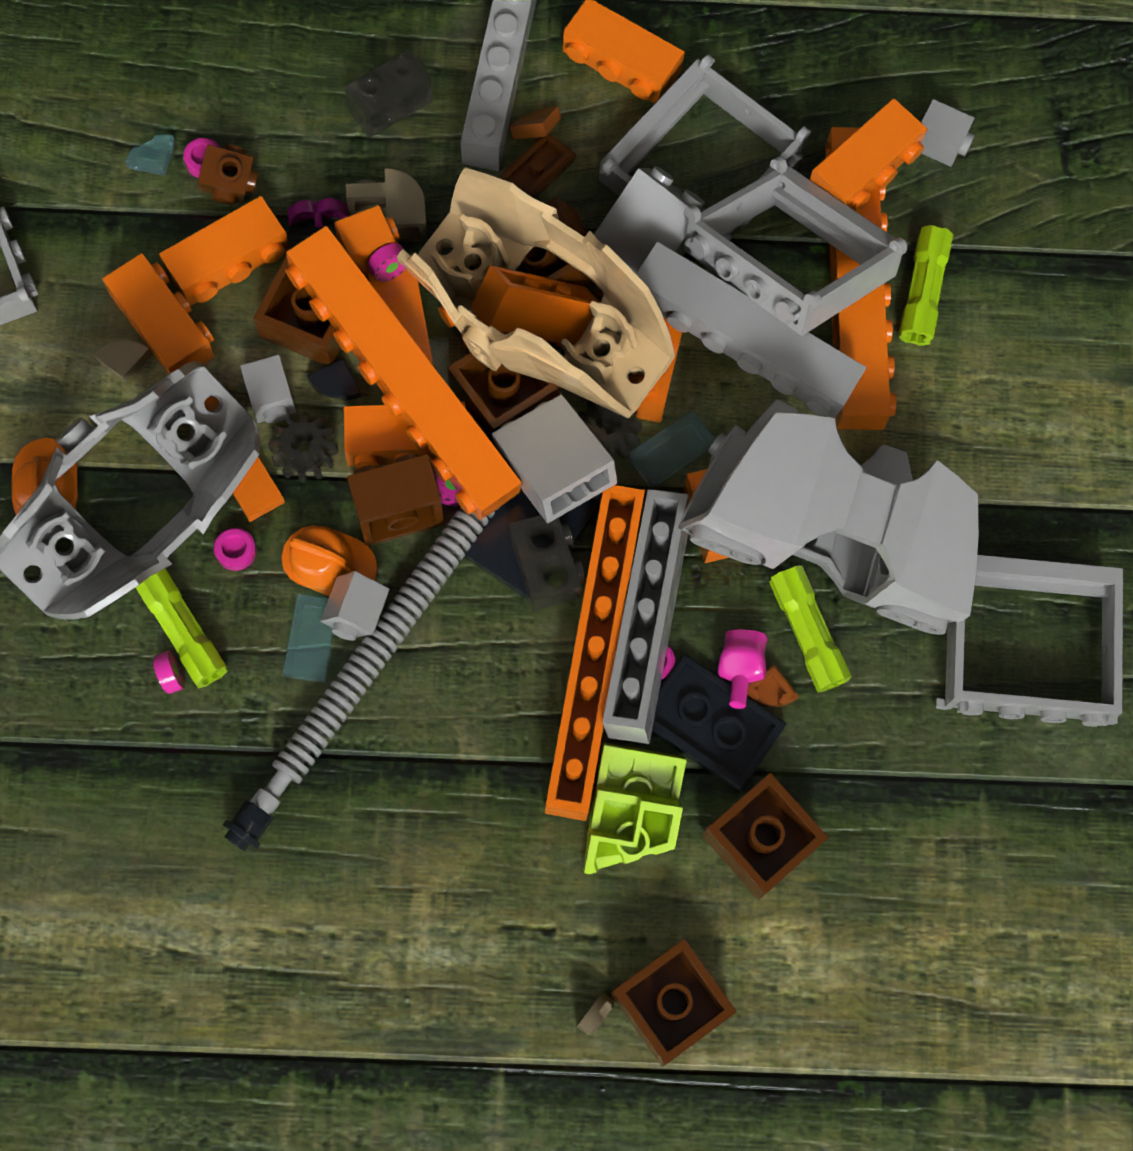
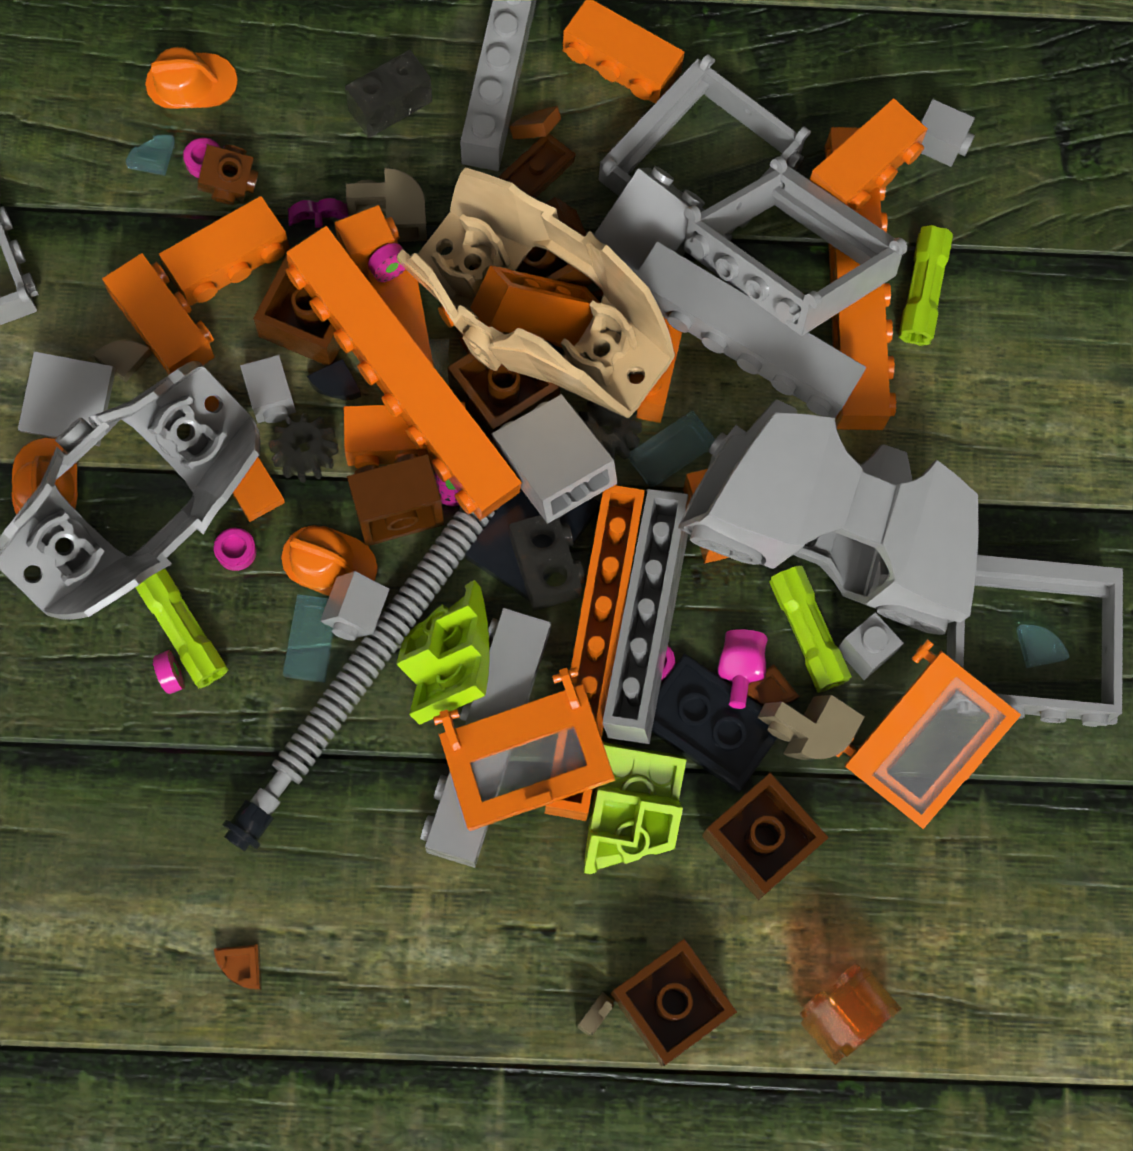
none -> light grey tile [18,352,116,447]
none -> orange piece [145,47,238,109]
none -> dark orange tile [214,944,262,990]
none -> lime slope [396,580,490,725]
none -> light grey brick [420,608,551,868]
none -> orange piece [433,667,616,831]
none -> dark tan brick [757,695,864,760]
none -> clear orange brick [800,963,902,1066]
none -> piece [836,639,1021,829]
none -> light grey brick [838,612,904,680]
none -> clear light blue tile [1016,625,1069,668]

